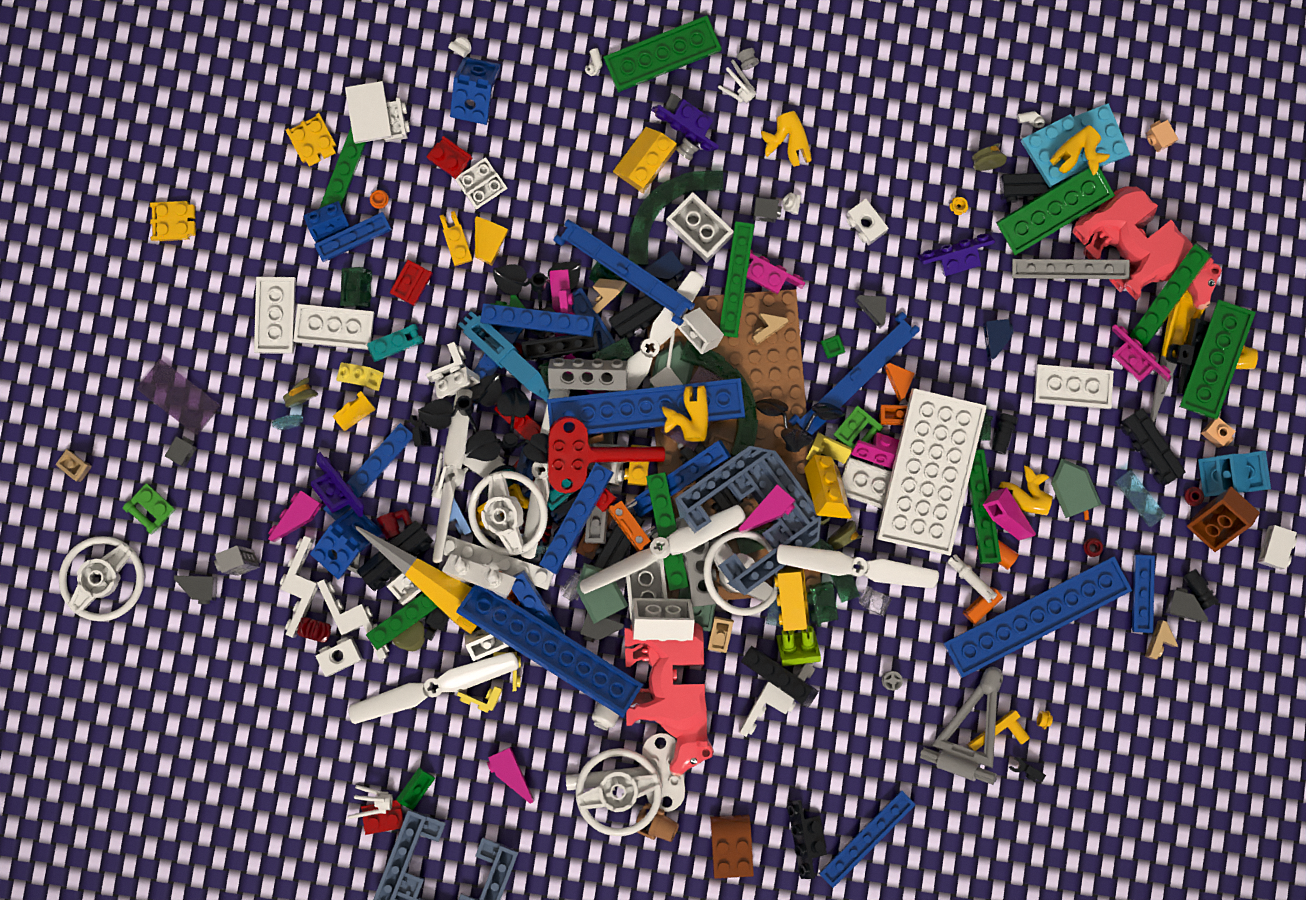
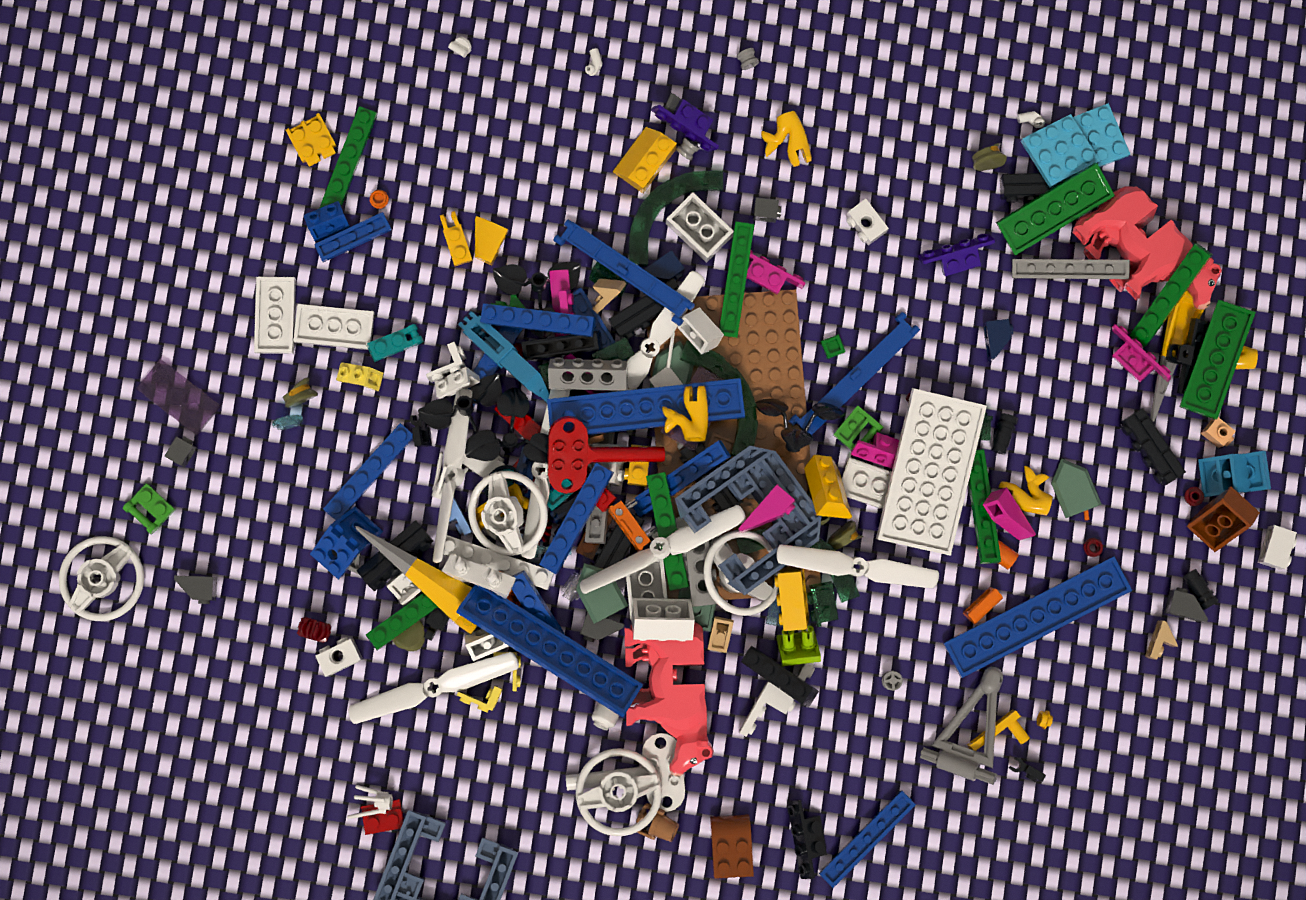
tan slope [55,449,92,482] -> none
yellow plate [150,201,196,241] -> none
light grey brick [214,545,260,576] -> none
dark pink slope [268,491,323,542] -> none
white bracket [280,536,318,638] -> none
dark purple bracket [311,452,364,517] -> none
white bracket [317,579,389,660] -> none
yellow slope [333,391,376,431] -> none
clear green bracket [340,267,372,308] -> none
white tile [345,81,392,144] -> none
dark red piece [376,509,412,540] -> none
white bracket [384,97,410,142] -> none
red plate [390,260,433,307] -> none
green plate [396,768,435,810] -> none
red plate [426,136,473,179] -> none
blue bracket [450,57,501,125] -> none
white slope [455,157,508,209] -> none
dark pink slope [487,747,535,804] -> none
green plate [603,15,722,92] -> none
white plant [718,60,757,104] -> none
tan slope [752,313,789,346] -> none
white plate [782,193,801,215] -> none
light yellow bracket [806,433,852,464] -> none
dark grey slope [855,295,886,329] -> none
clear bracket [859,586,892,616] -> none
orange brick [879,404,907,426] -> none
orange slope [884,363,915,402] -> none
white pin [948,554,997,603] -> none
yellow plate [950,197,968,215] -> none
white plate [1034,364,1114,409] -> none
yellow piece [1050,125,1110,175] -> none
clear light blue plate [1114,470,1166,528] -> none
blue plate [1132,555,1155,633] -> none
light nougat brick [1146,120,1178,153] -> none

